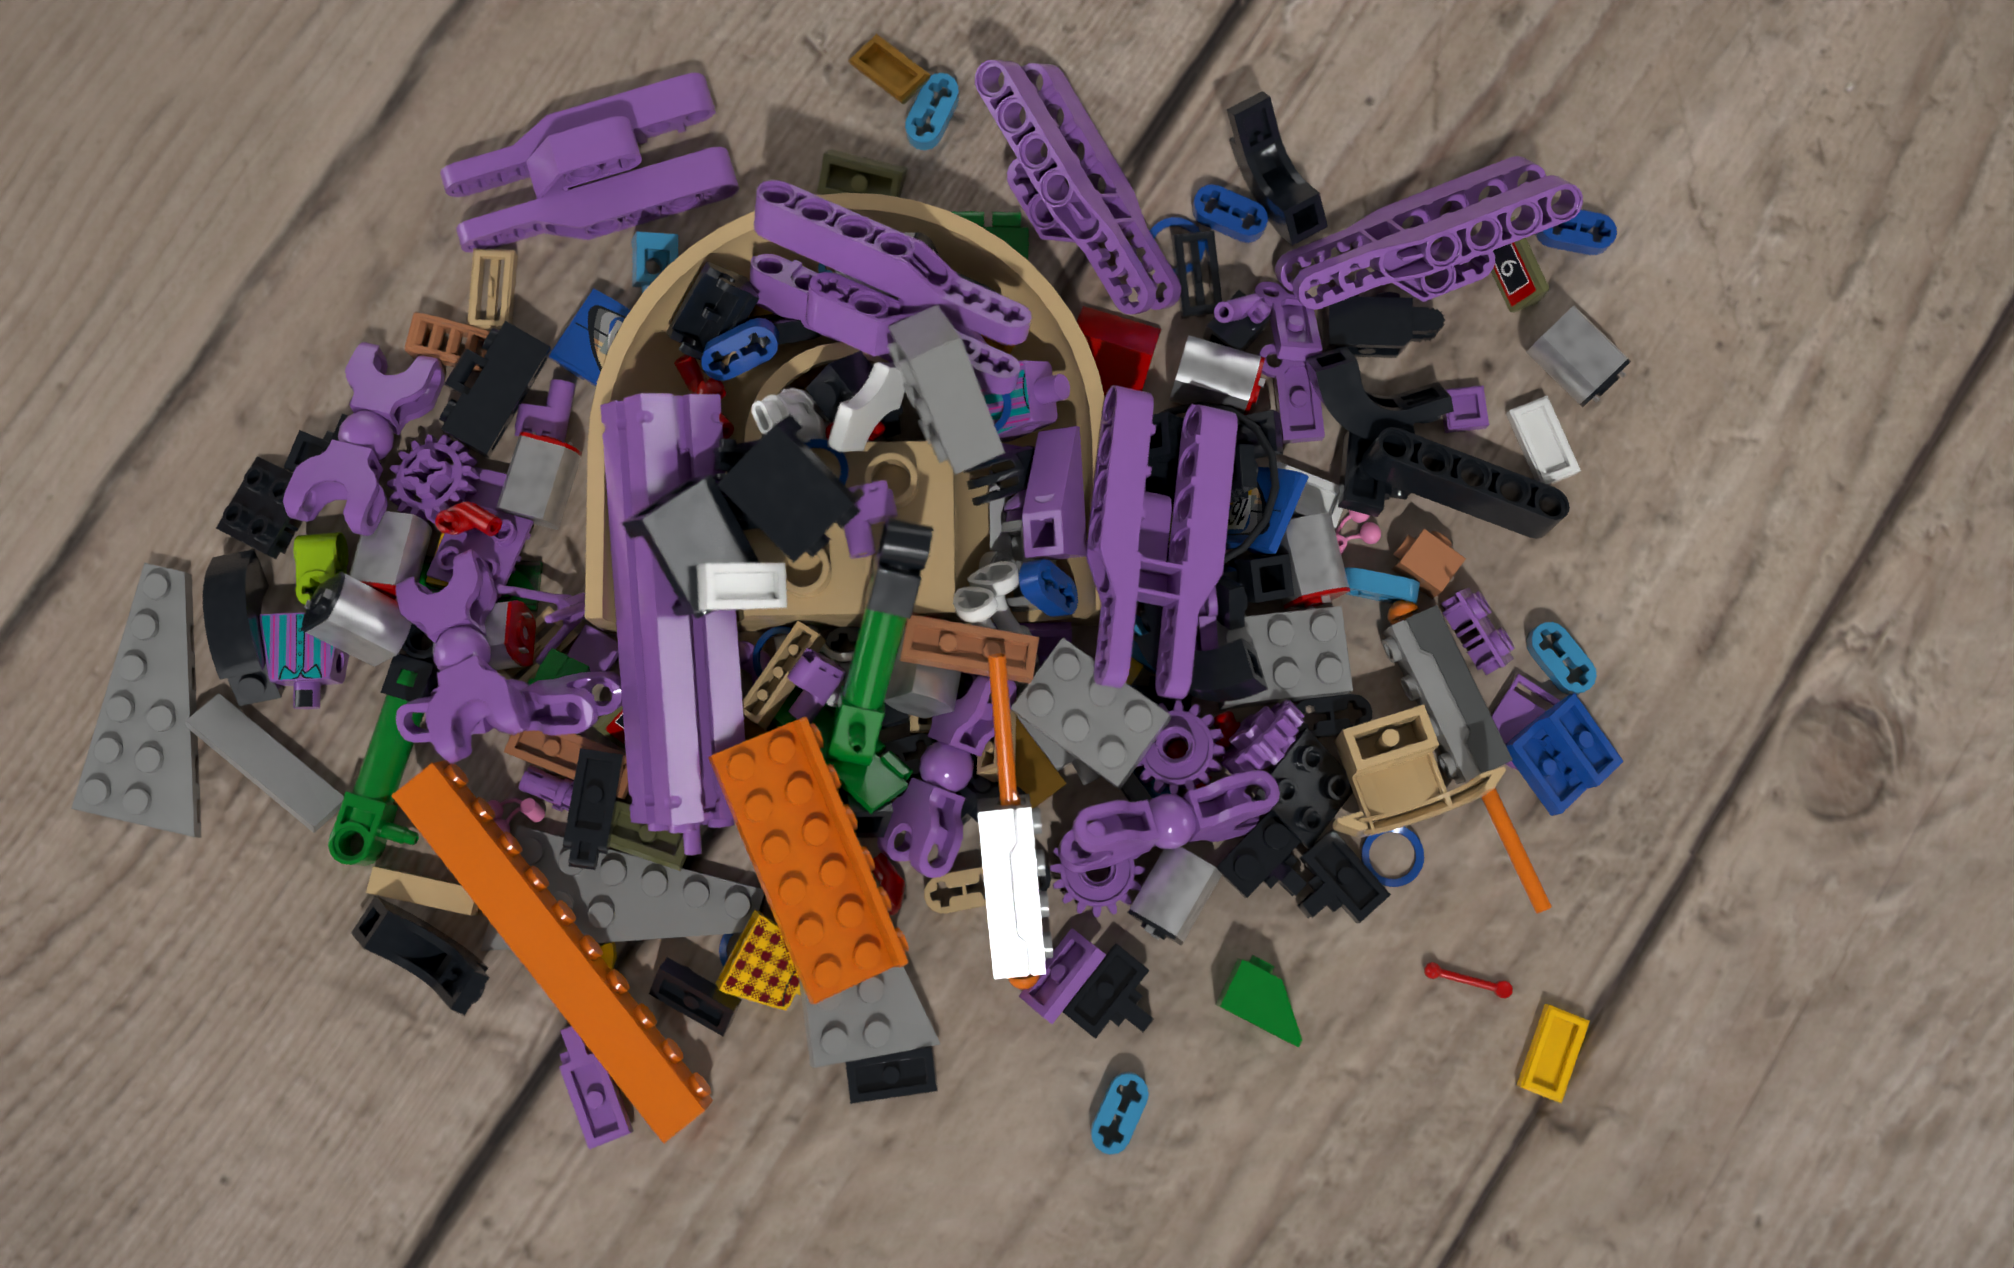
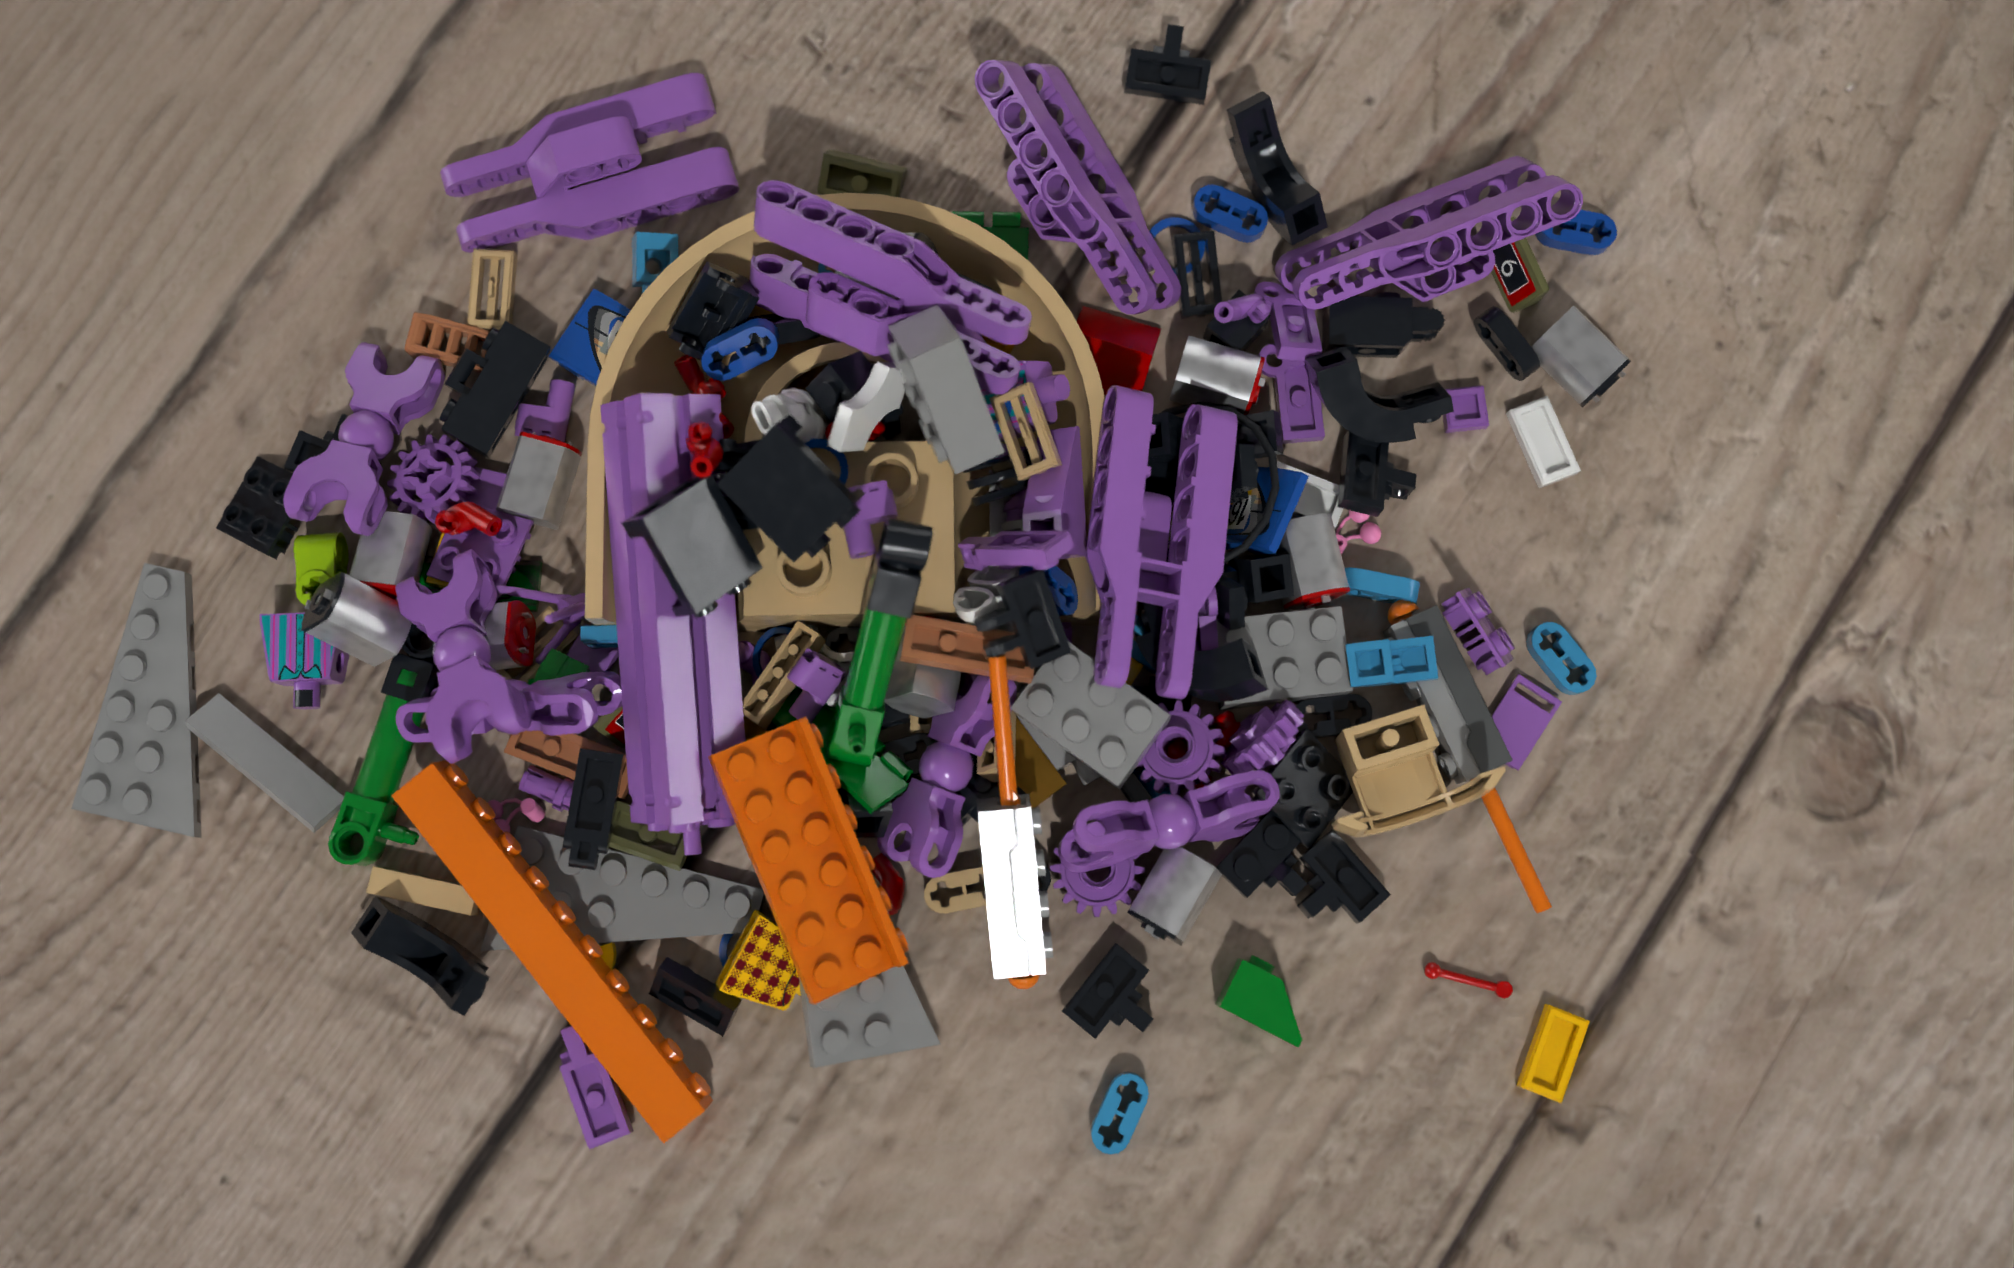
black arch [203,549,284,706] -> none
white tile [697,563,787,611] -> none
black plate [845,1046,938,1104] -> none
pearl gold tile [848,34,931,104] -> none
dark azure beam [905,73,959,151] -> none
medium lavender plate [1019,928,1106,1024] -> none
blue piece [1361,827,1424,887] -> none
black beam [1362,427,1570,539] -> none
nougat brick [1391,529,1466,599] -> none
blue slope [1505,693,1624,816] -> none
none -> dark azure tile [581,625,618,649]
none -> red arm [686,422,723,478]
none -> medium lavender hinge [958,531,1074,571]
none -> black hinge [974,569,1072,669]
none -> tan tile [989,382,1062,481]
none -> black hinge [1124,24,1211,105]
none -> dark azure slope [1346,635,1439,688]
none -> black beam [1474,306,1540,381]

